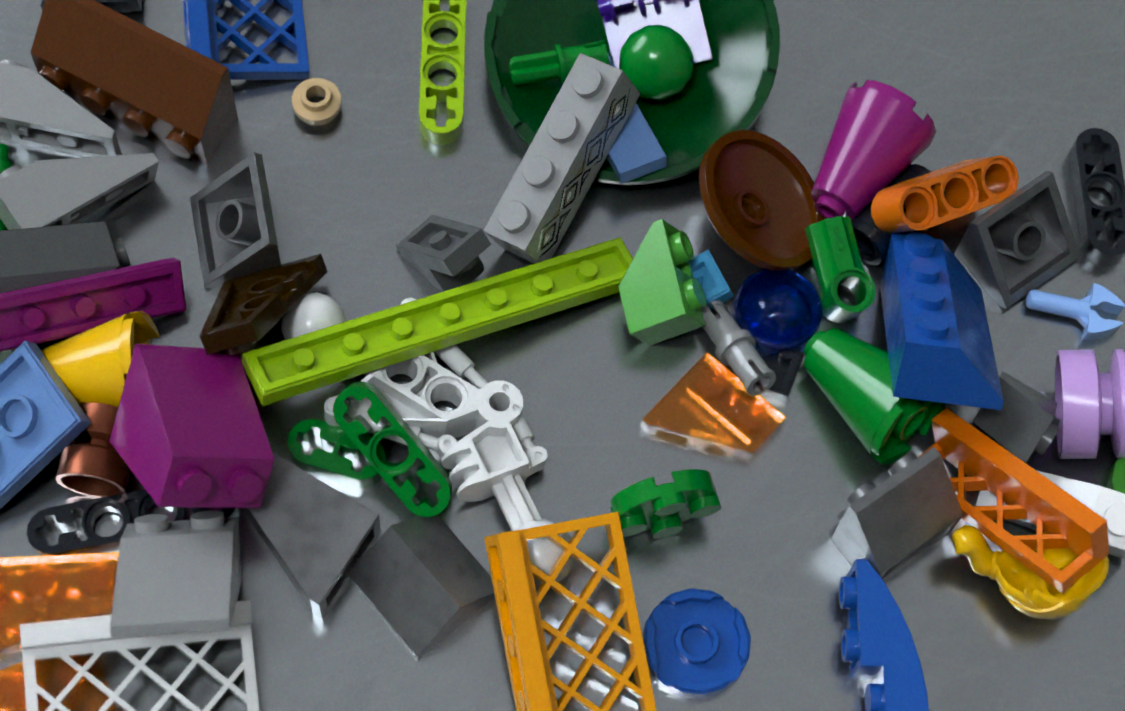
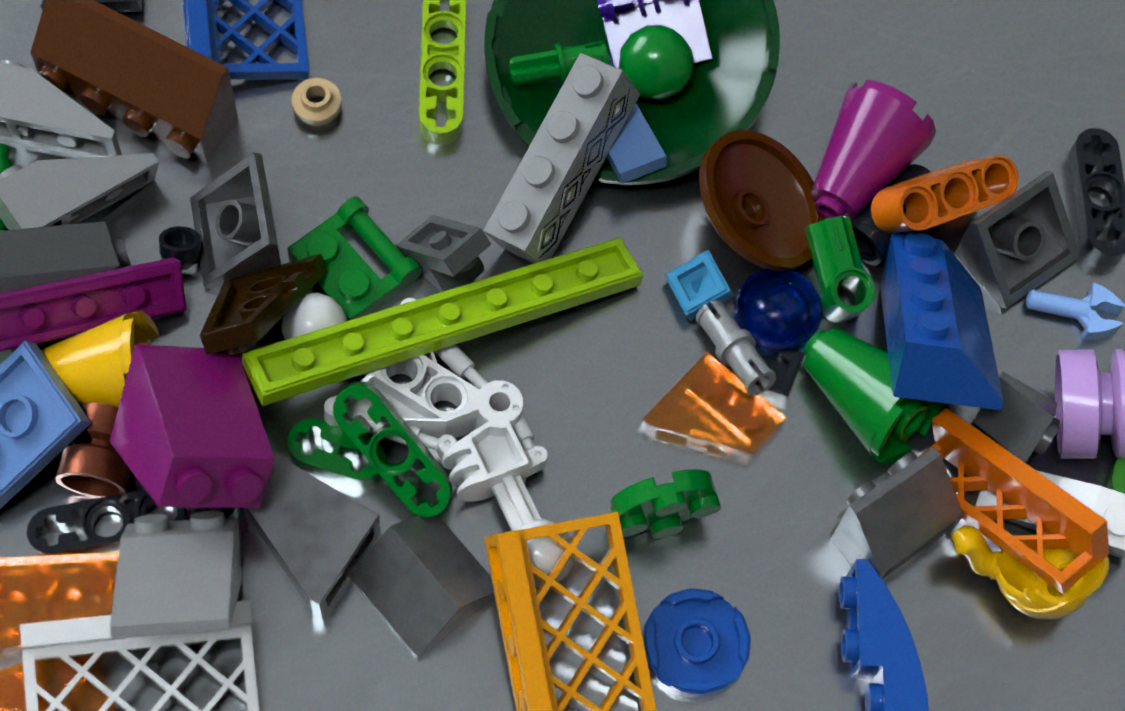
bright green slope [618,219,706,346] -> none
none -> black hinge [159,226,201,270]
none -> green plate [287,196,423,321]

